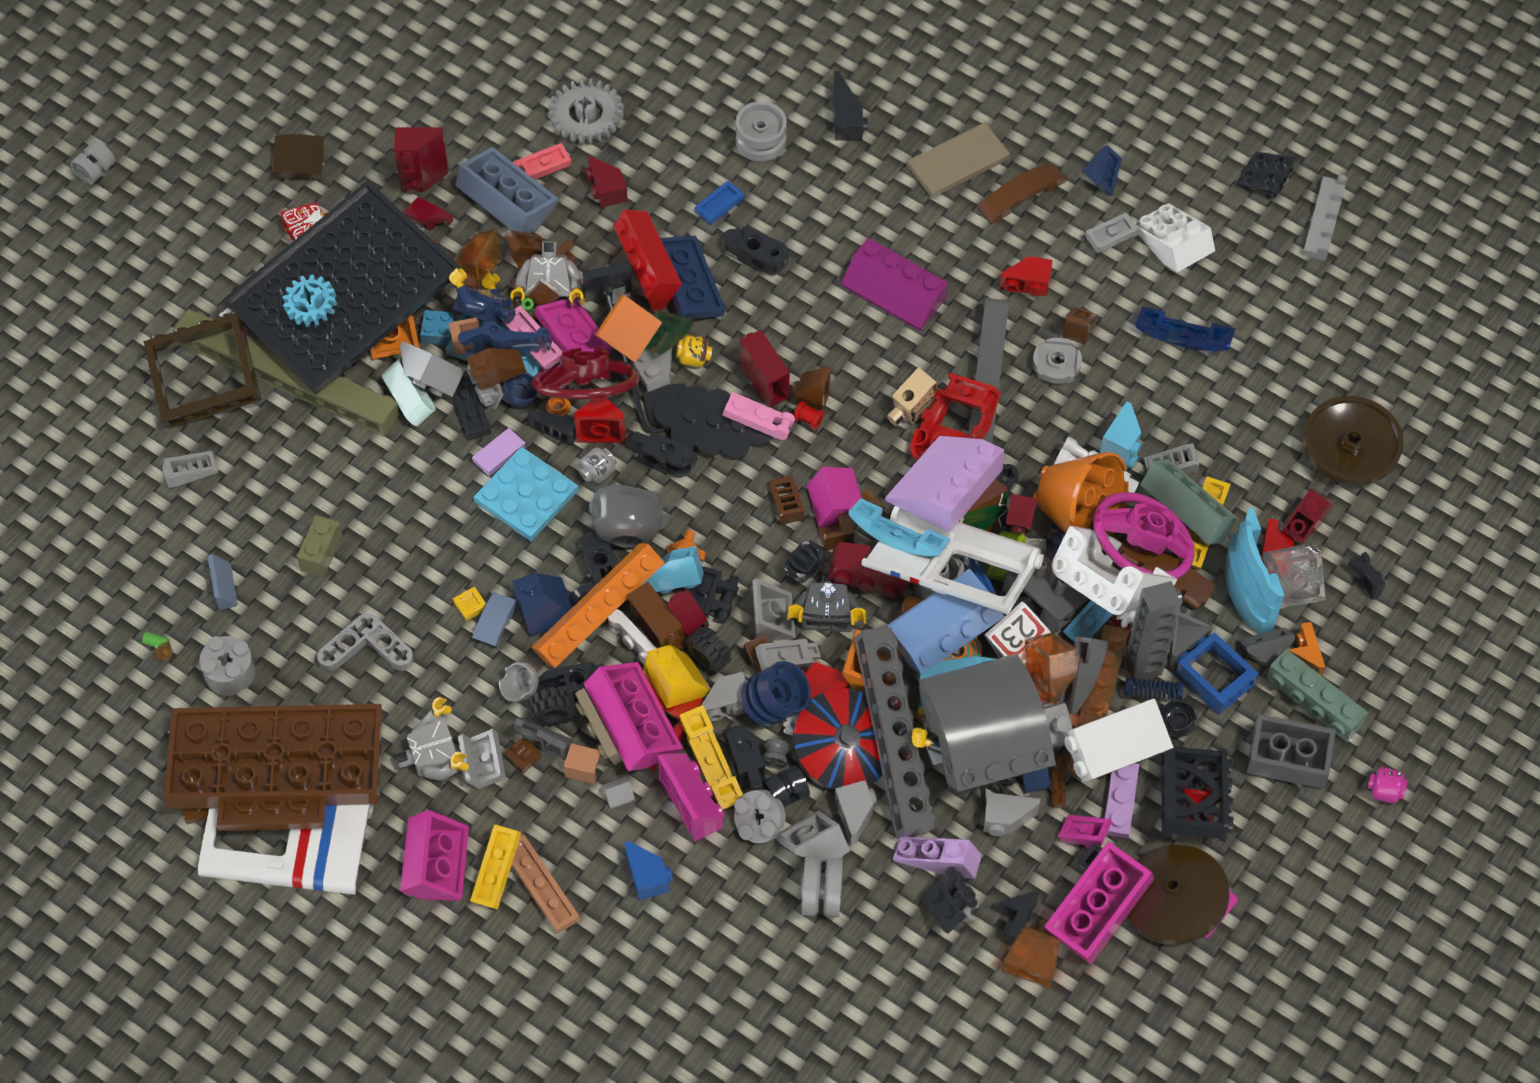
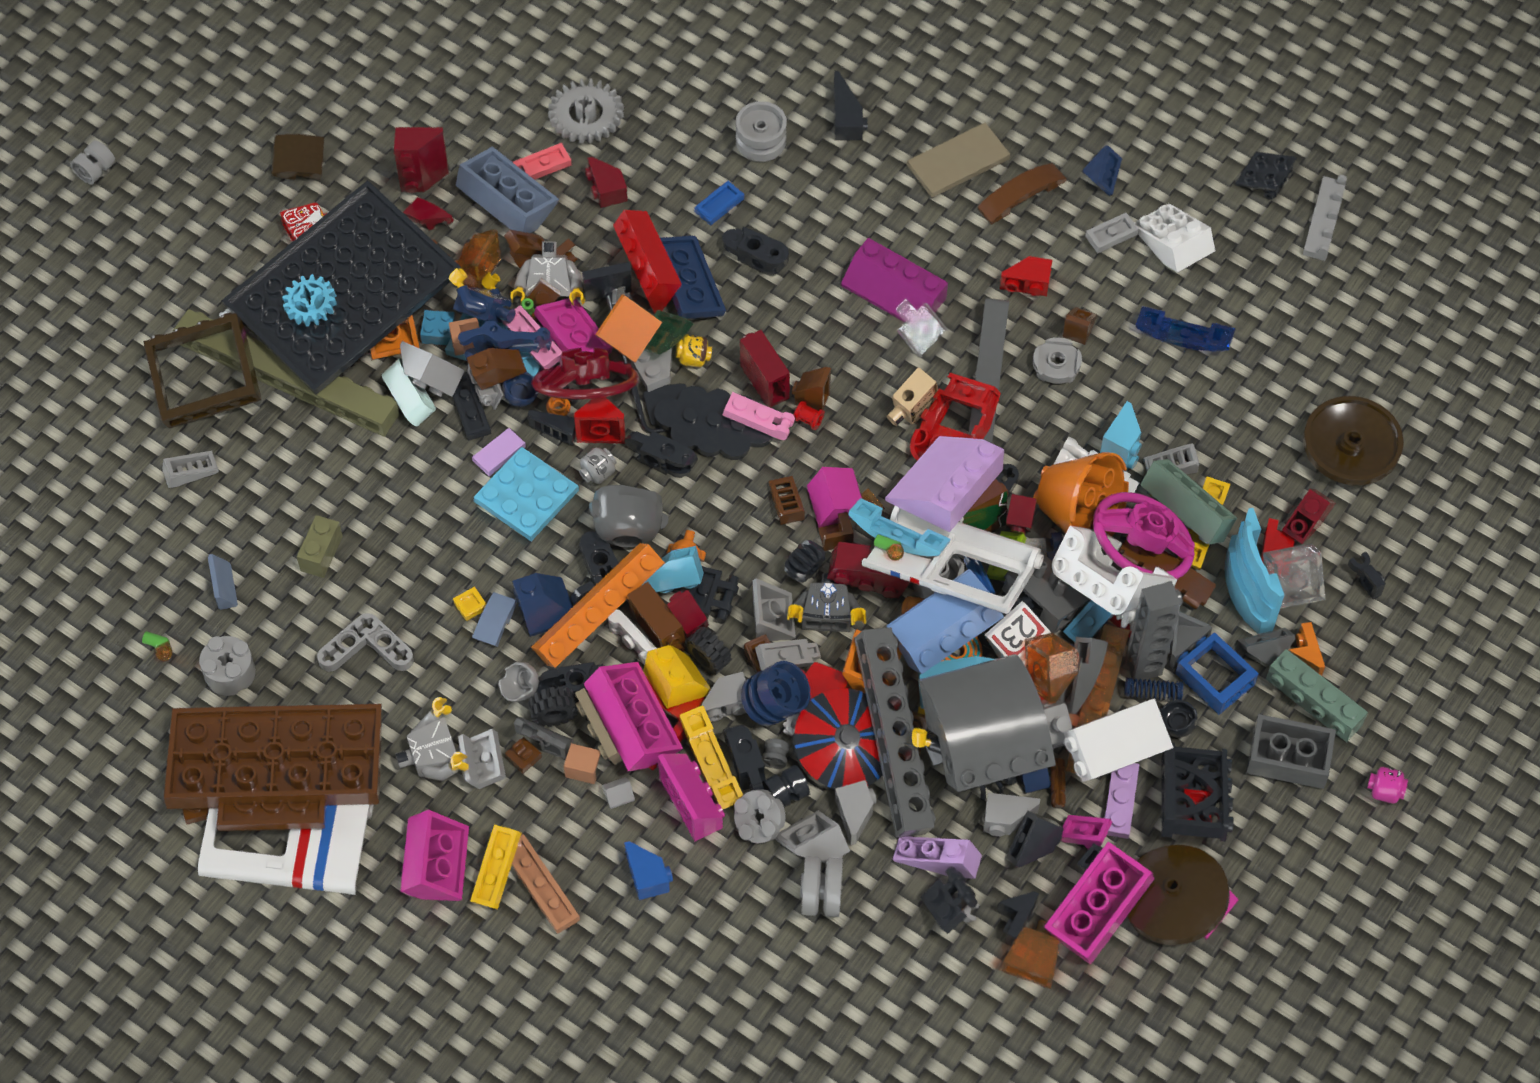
none -> arm [874,534,904,561]
none -> clear piece [895,299,949,357]
none -> black slope [1006,810,1064,867]

